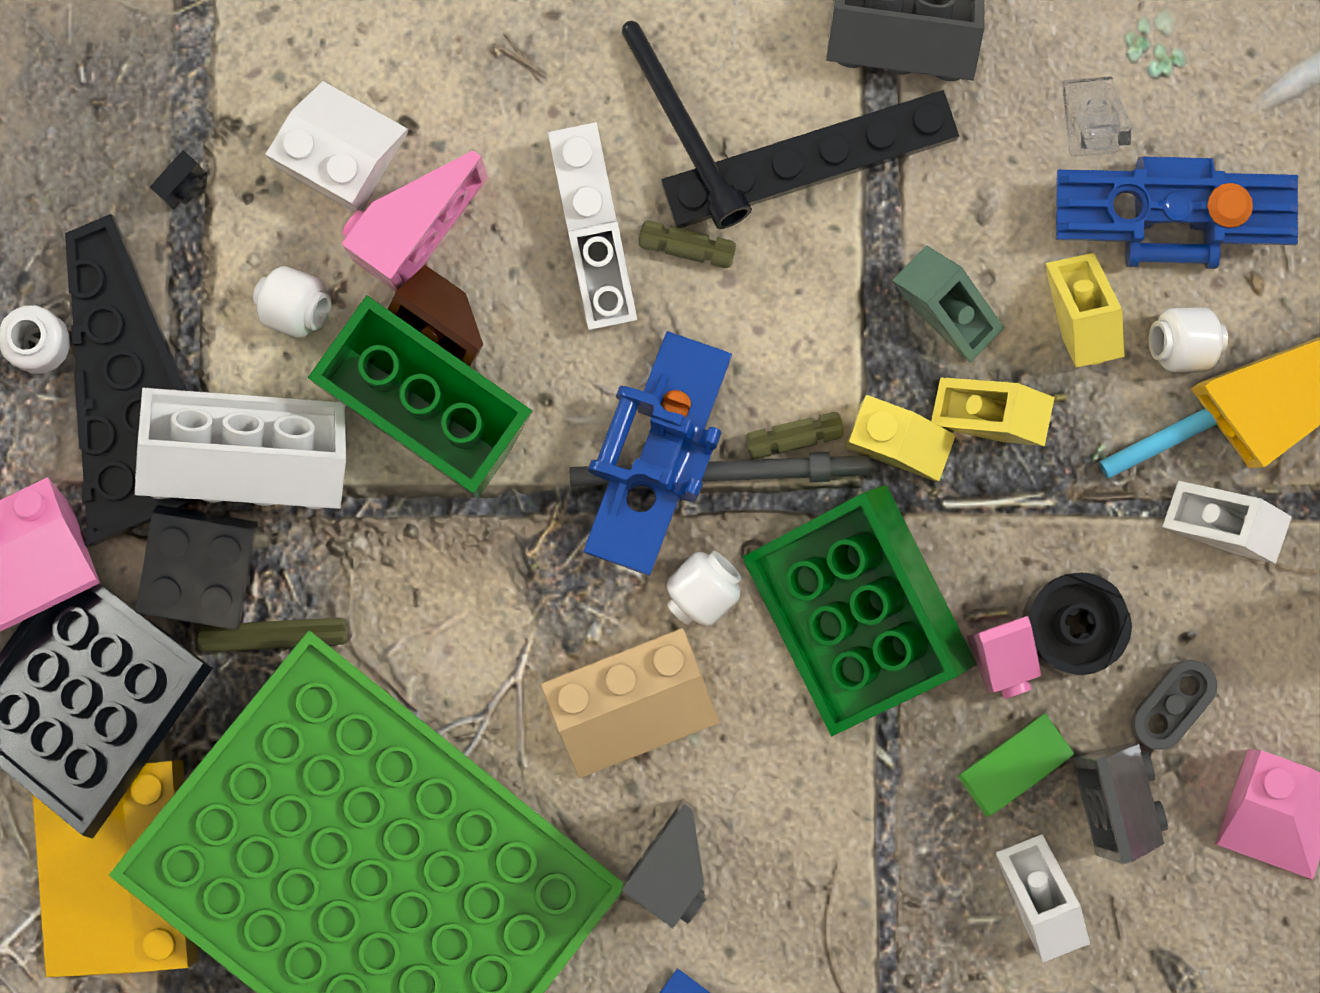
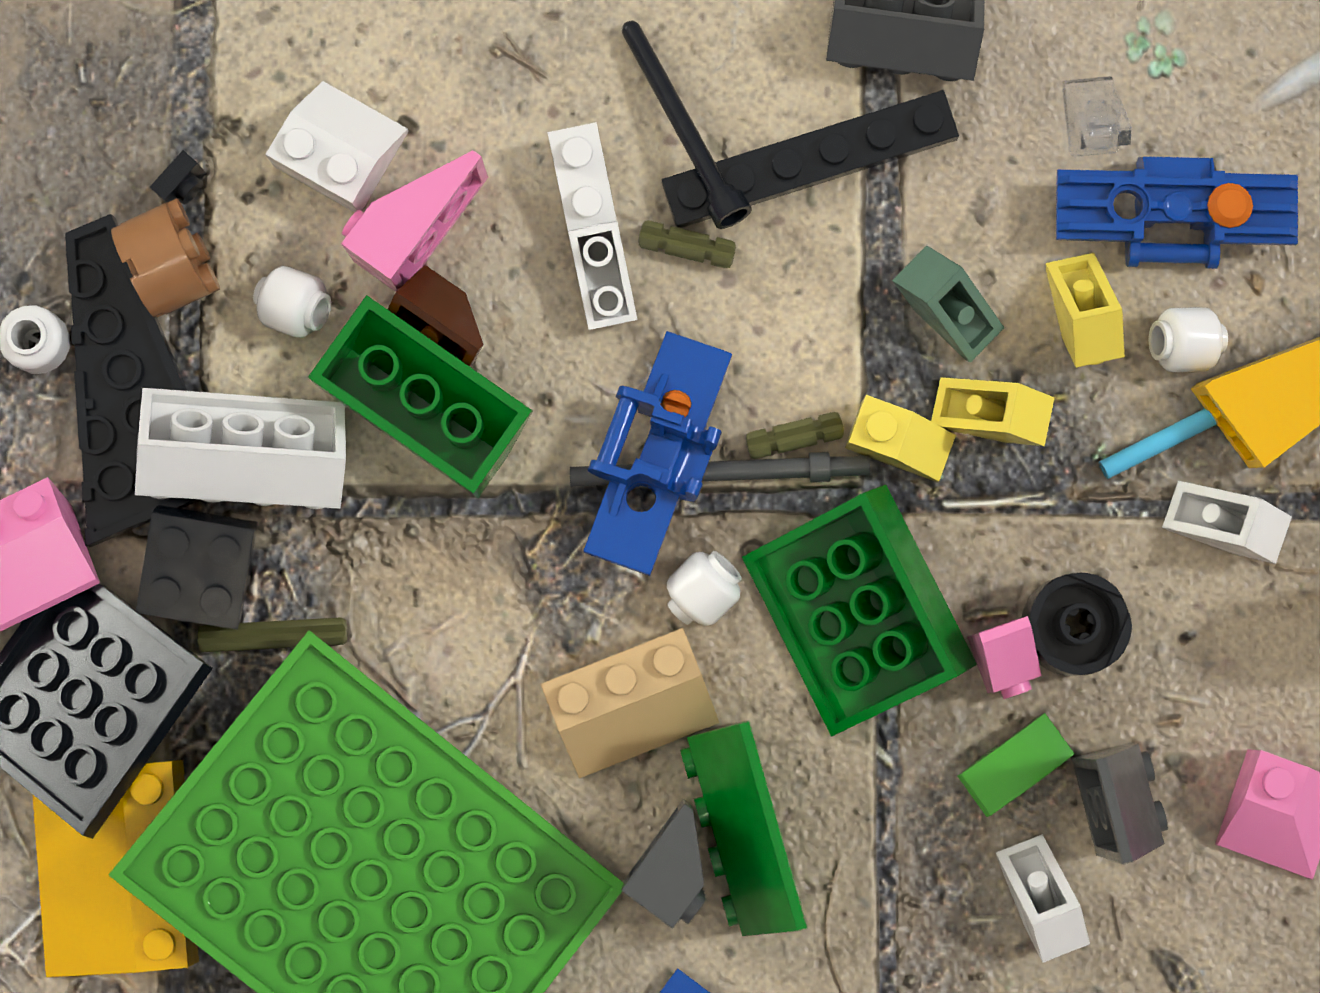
dark grey plate [1131,660,1217,750] -> none
none -> medium nougat brick [111,198,220,317]
none -> green slope [680,721,807,936]

